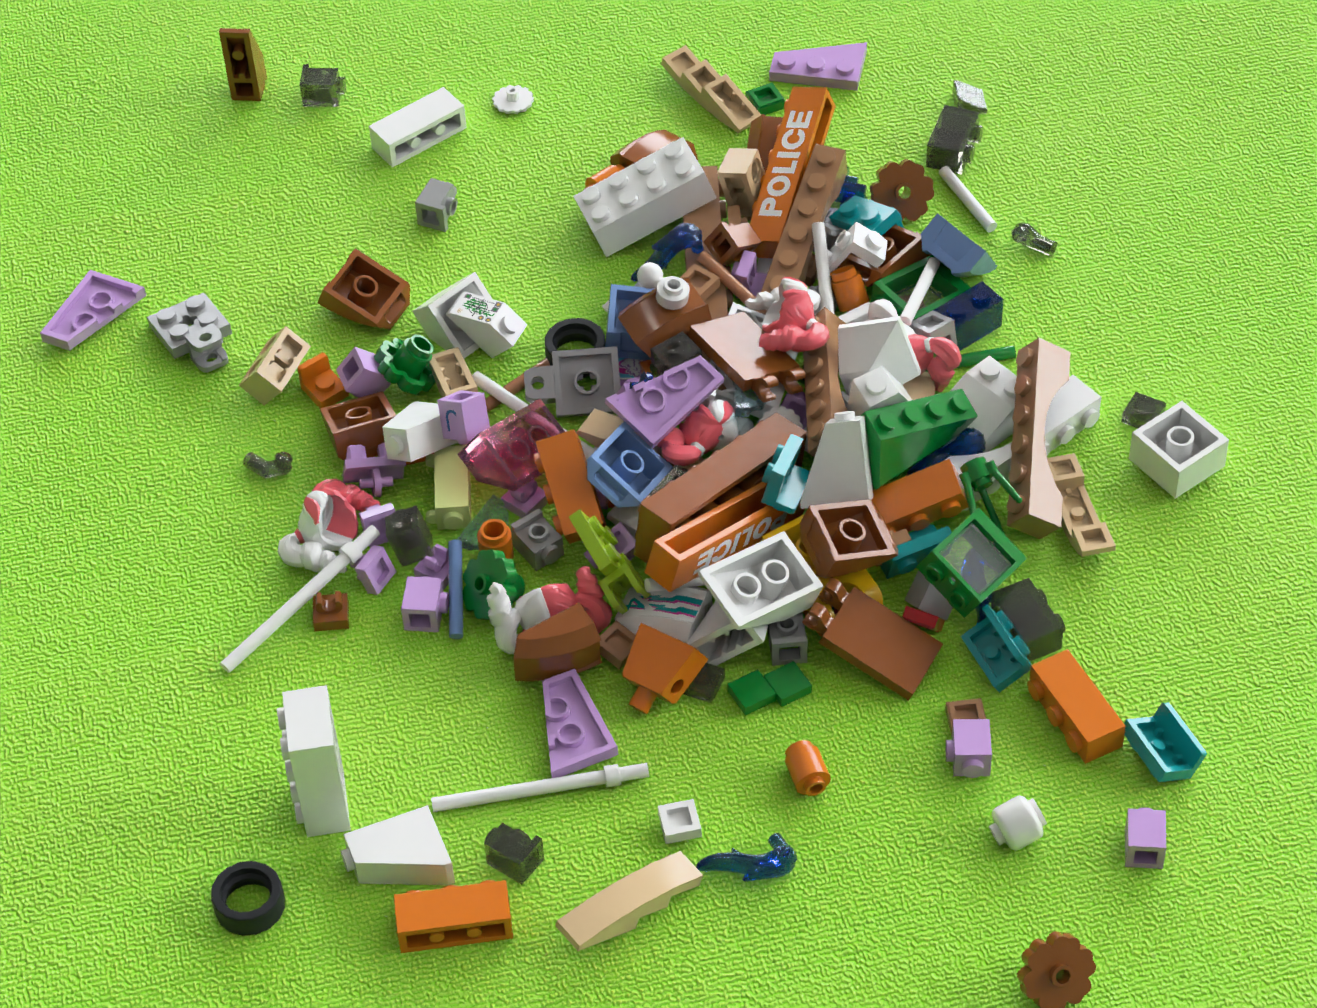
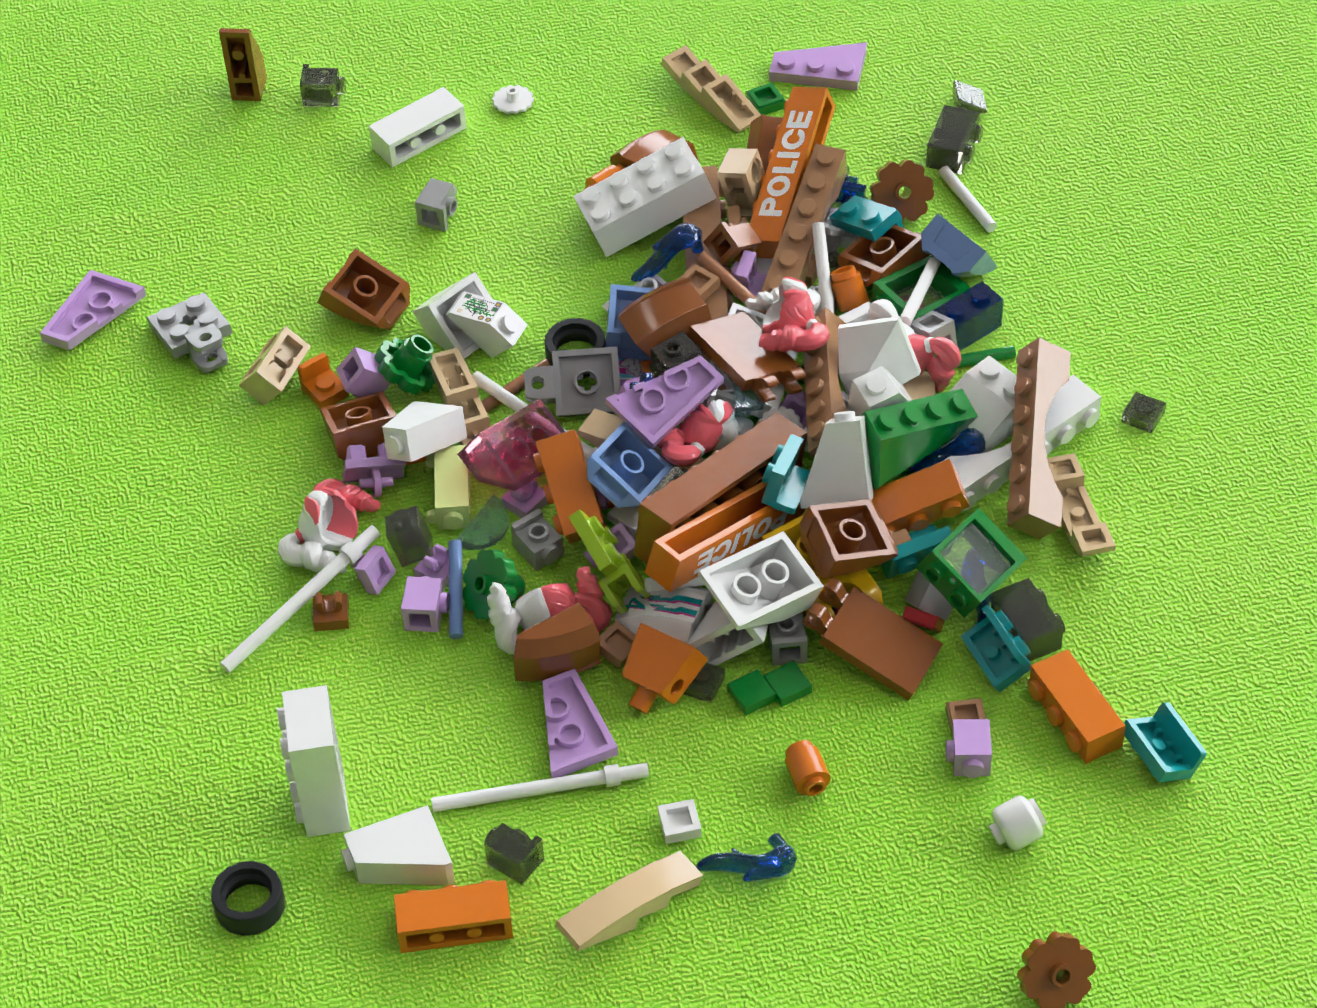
clear smoke arm [243,452,293,478] -> none
lavender tile [359,503,402,548] -> none
lavender brick [437,390,490,444] -> none
orange brick [477,519,514,560] -> none
white plate [637,263,690,310] -> none
white bracket [817,222,887,280] -> none
green plant [959,456,1022,534] -> none
clear smoke arm [1011,222,1057,256] -> none
lavender brick [1125,808,1166,869] -> none
white brick [1129,401,1229,499] -> none

